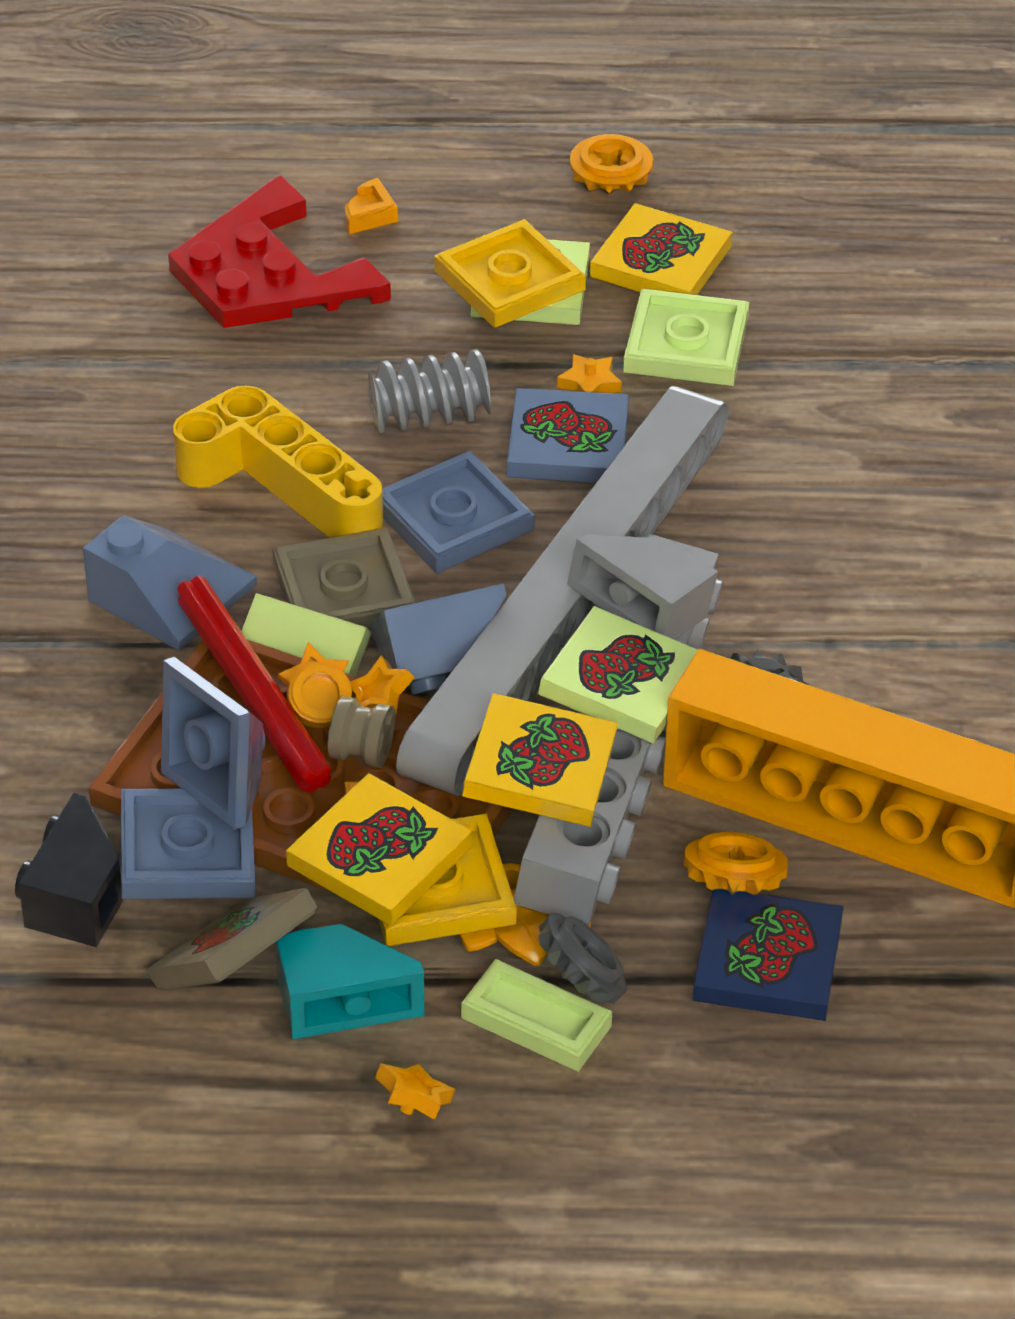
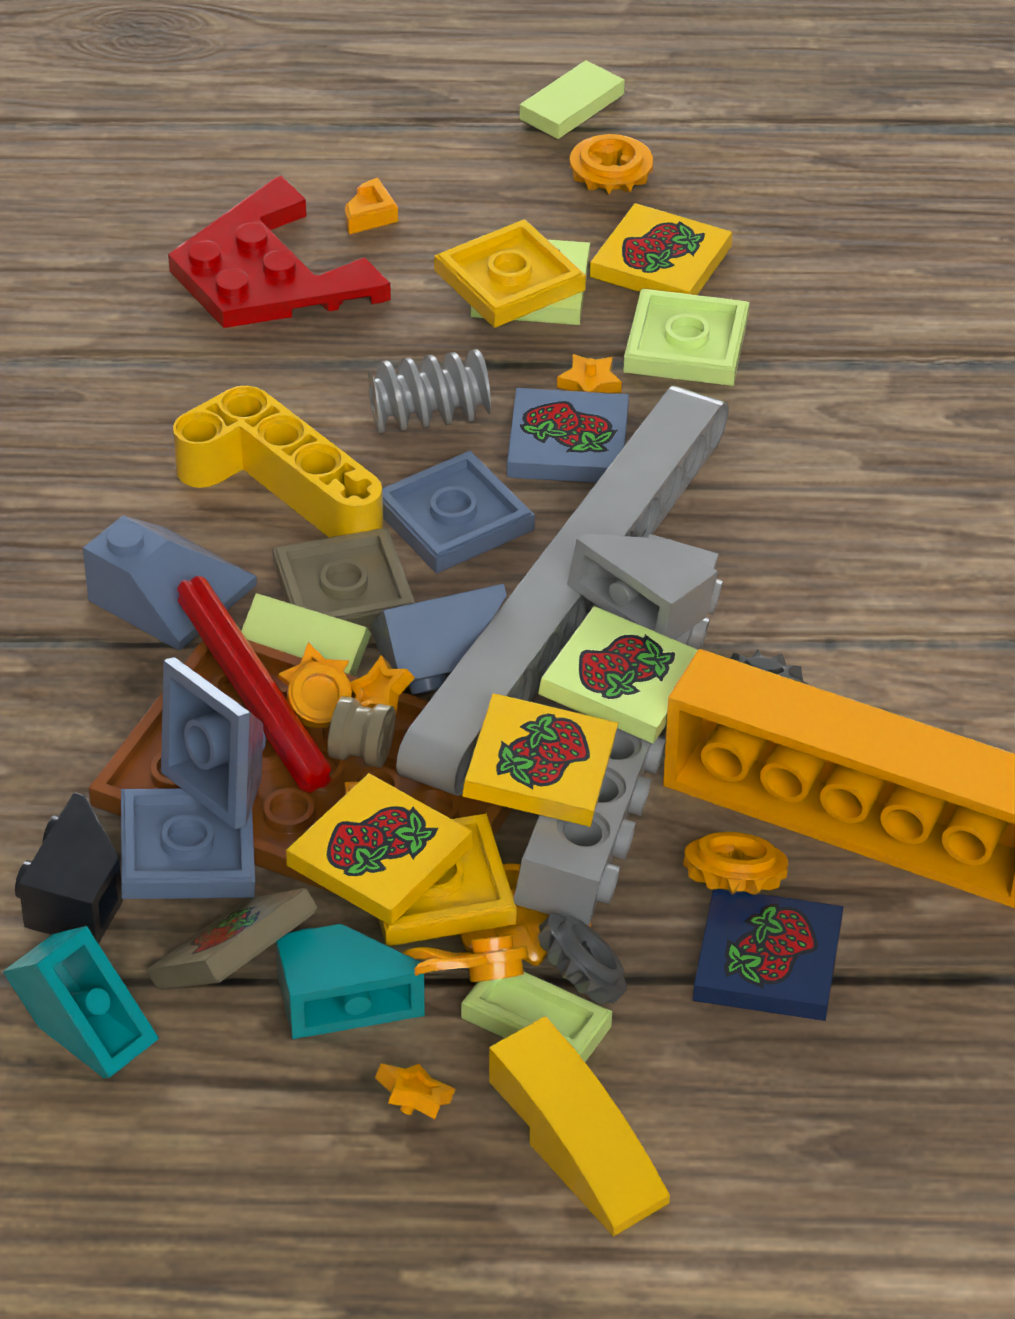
none -> teal slope [2,926,160,1078]
none -> light orange plate [402,934,528,982]
none -> yellow slope [489,1016,670,1237]
none -> yellowish green tile [520,60,625,139]

